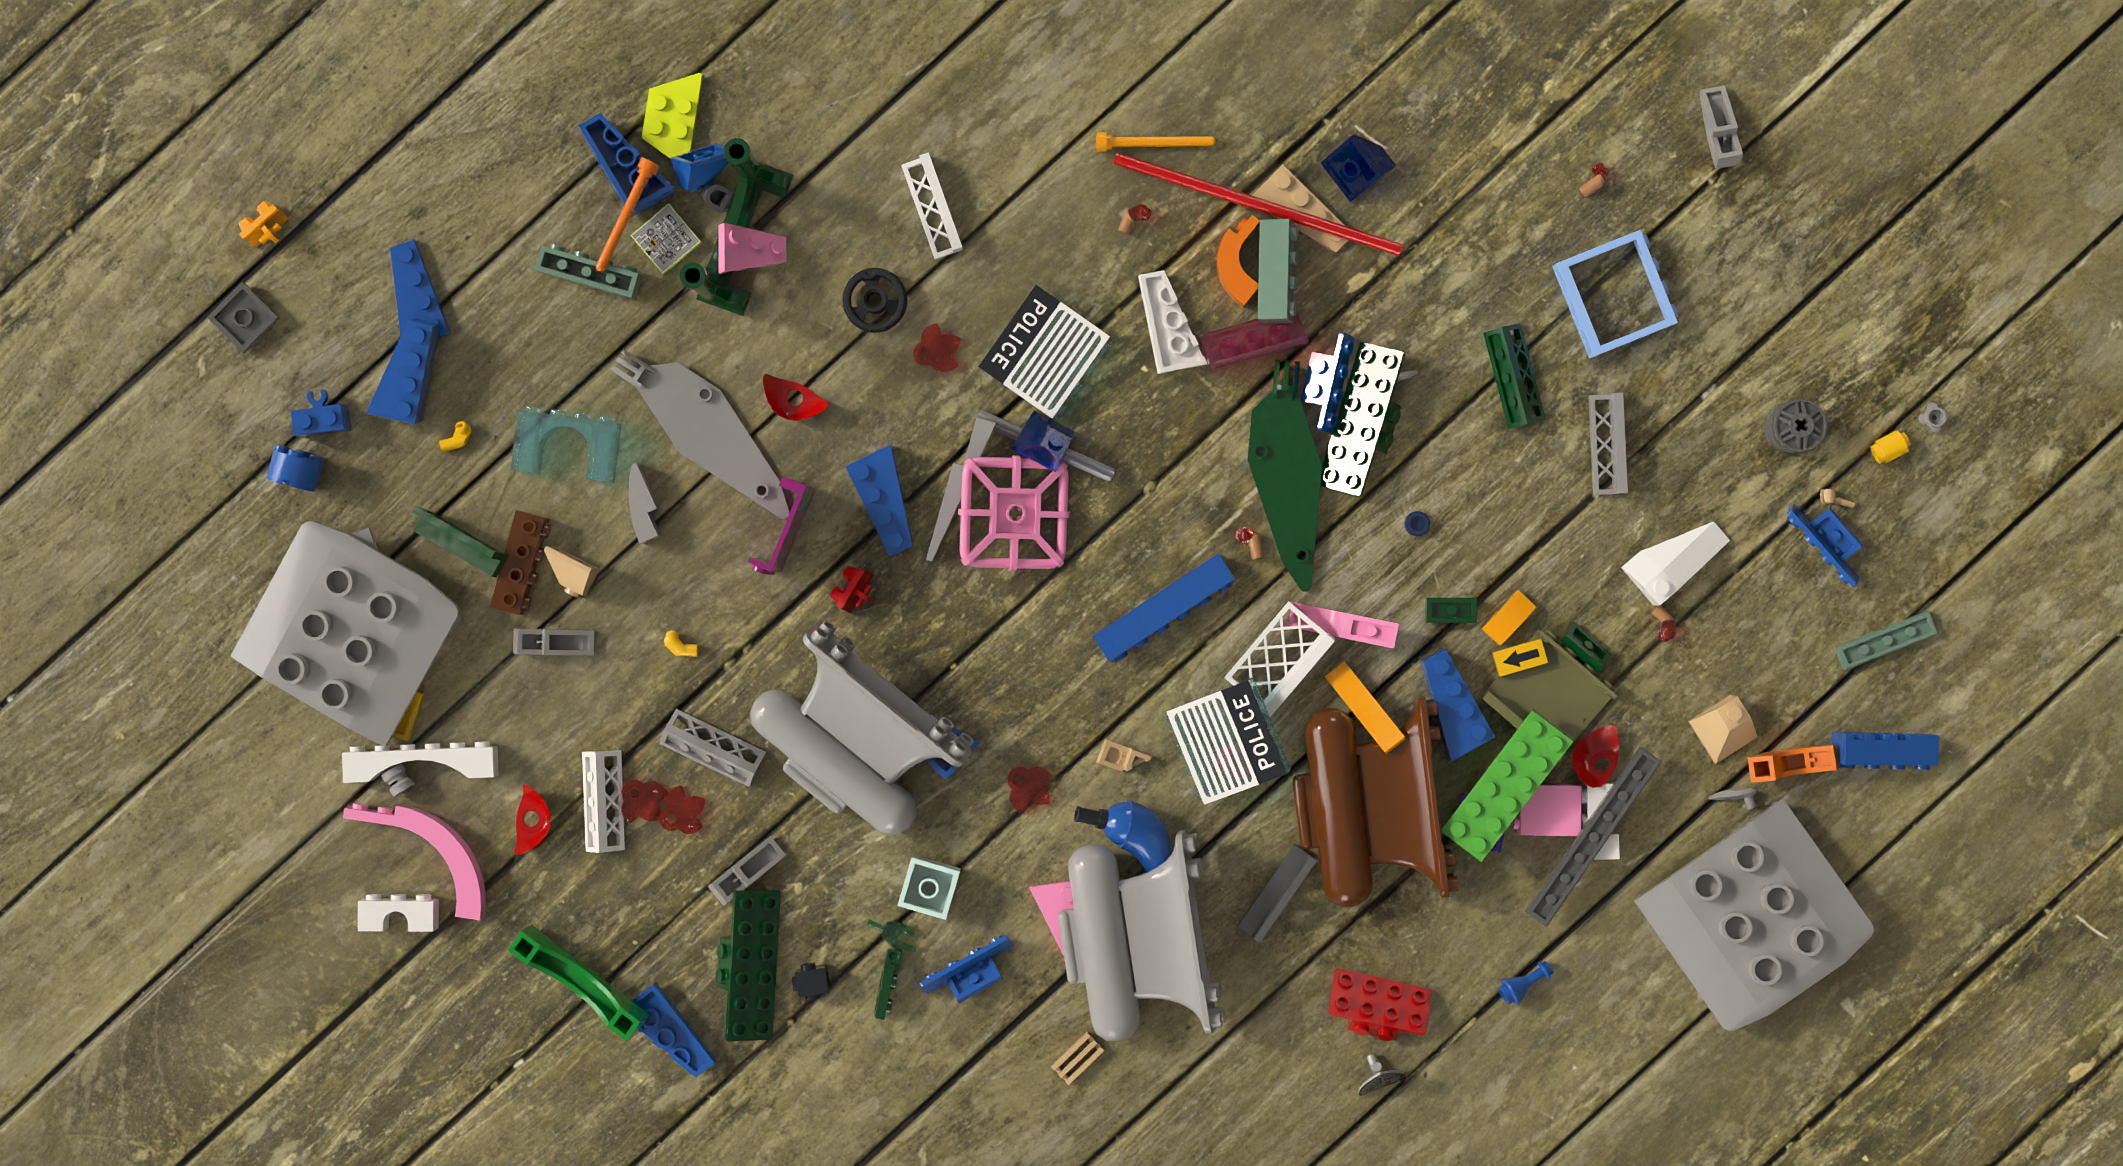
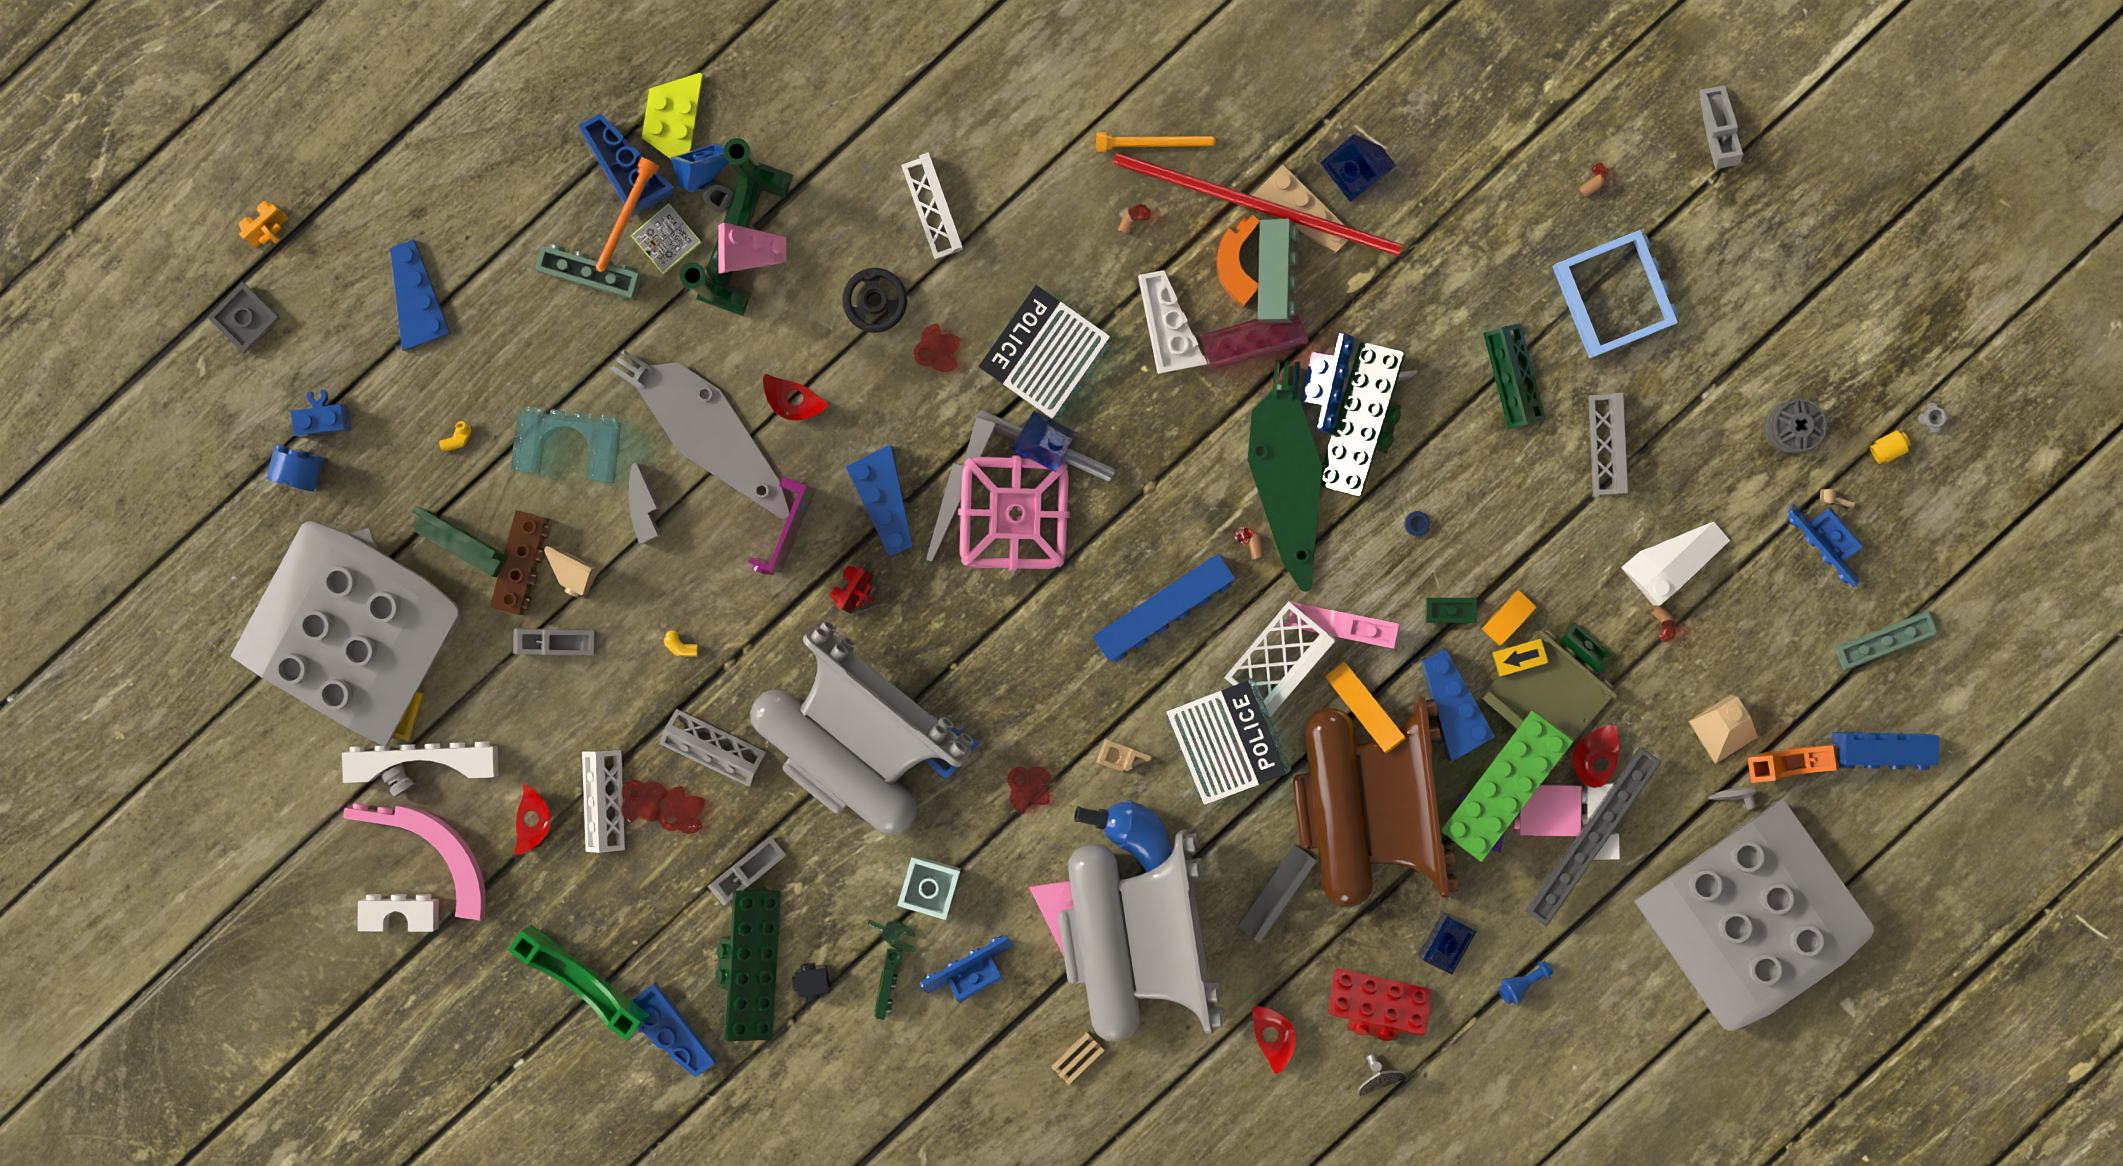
blue wedge [366,318,441,424] -> none
none -> red piece [1252,1006,1296,1074]
none -> clear blue slope [1418,912,1477,974]

